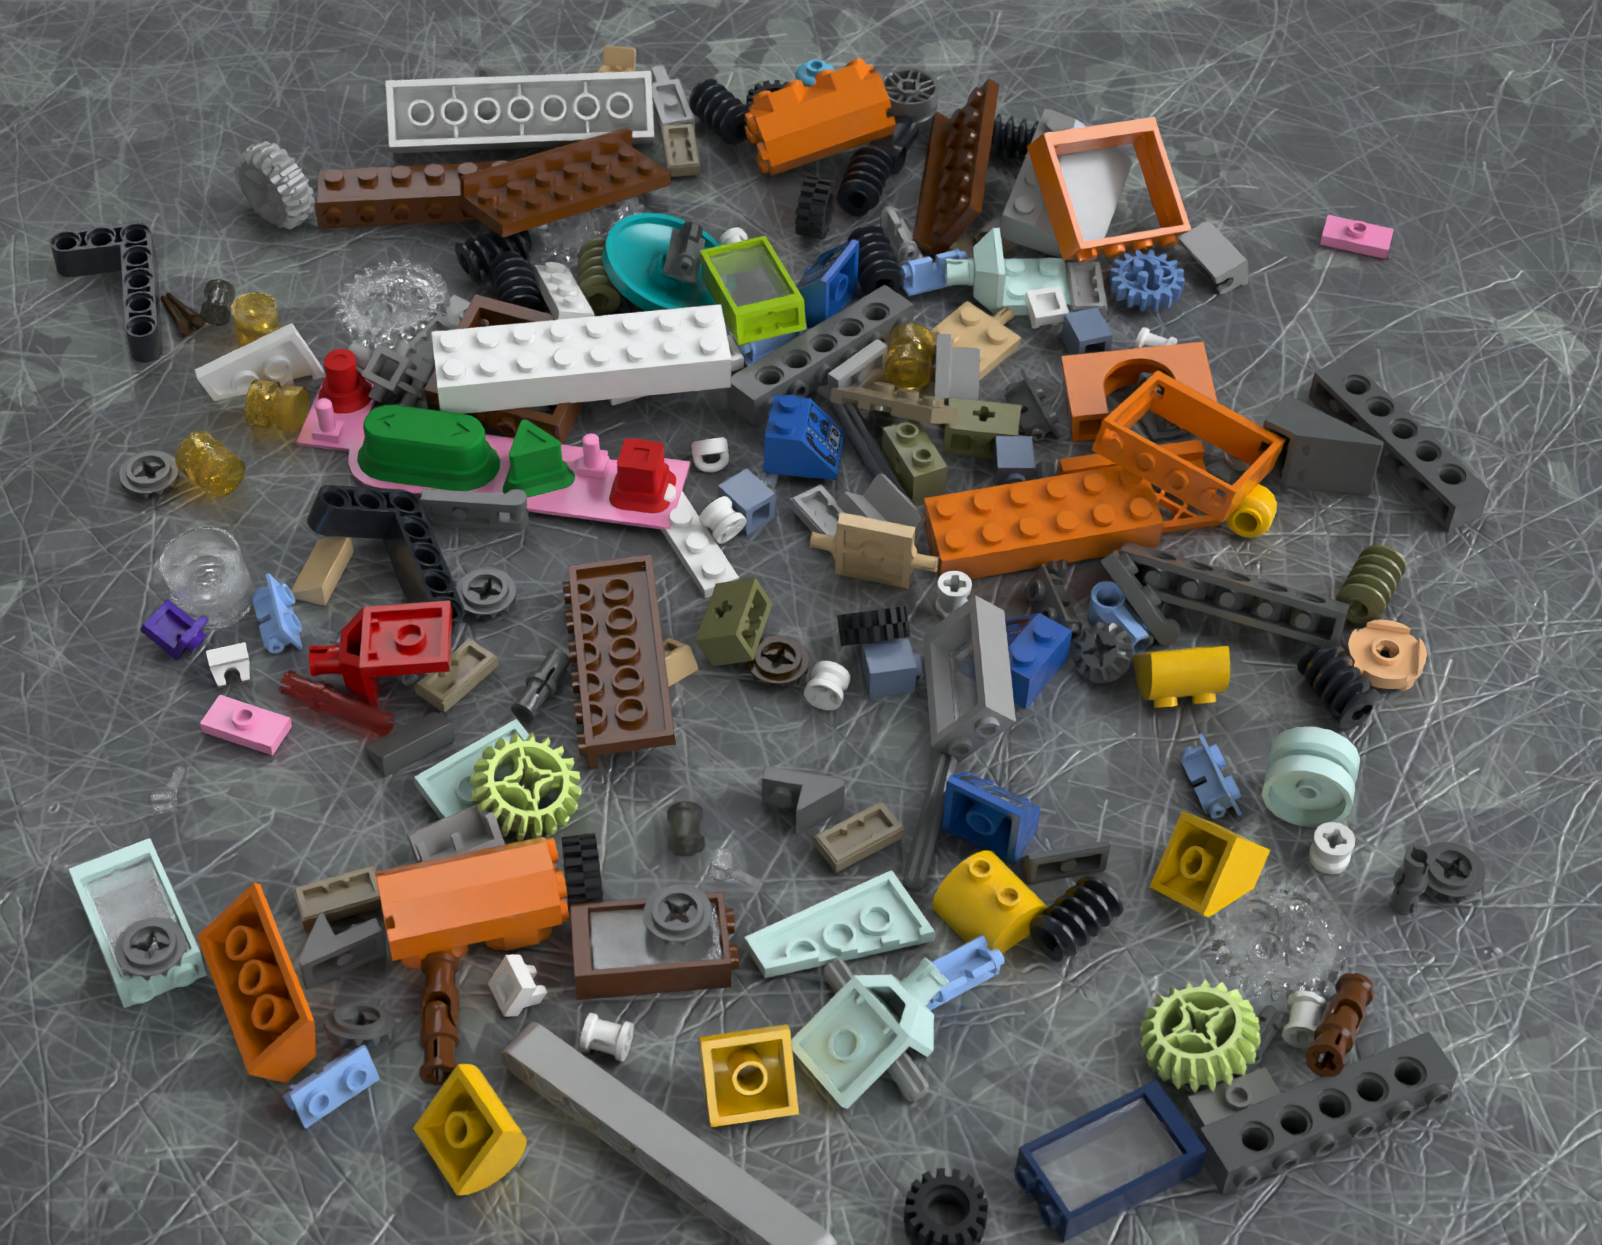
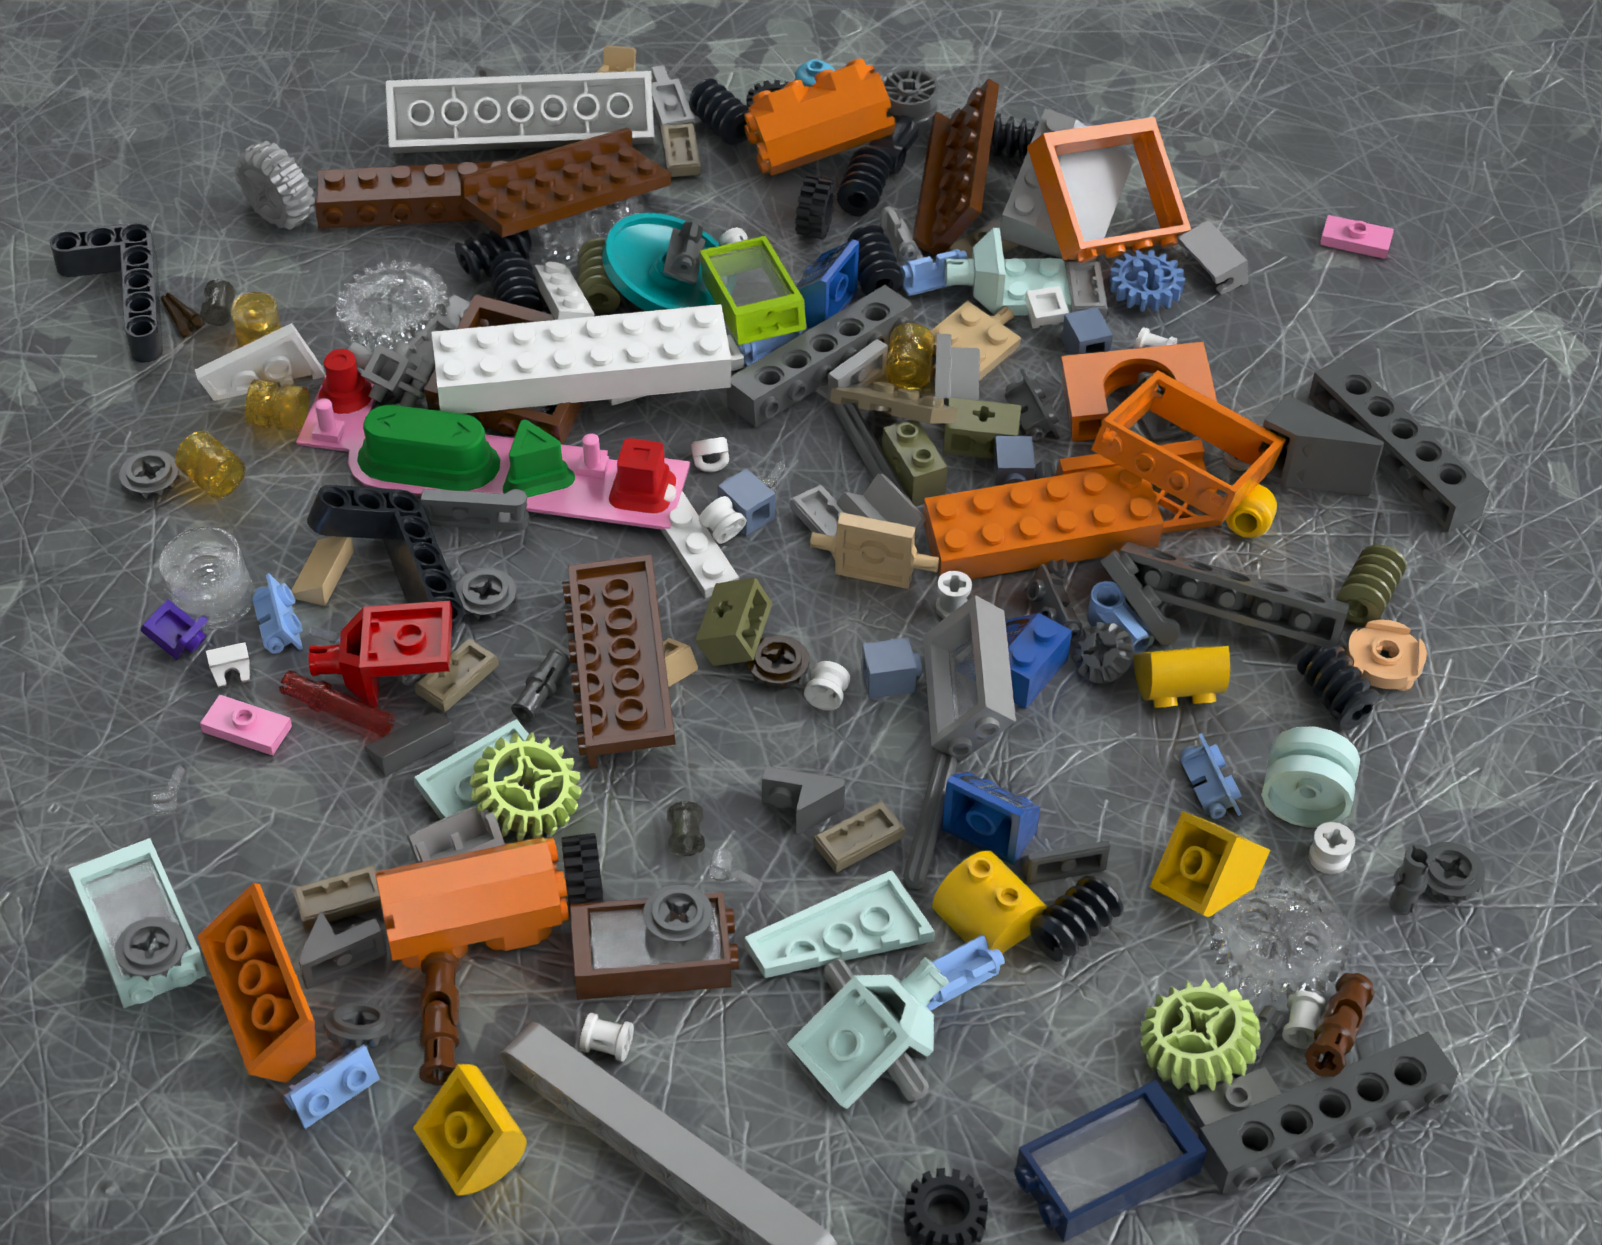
white tile [488,954,547,1017] -> none
yellow brick [698,1024,799,1127] -> none
blue slope [763,395,844,480] -> none
black tyre [837,606,910,646] -> none

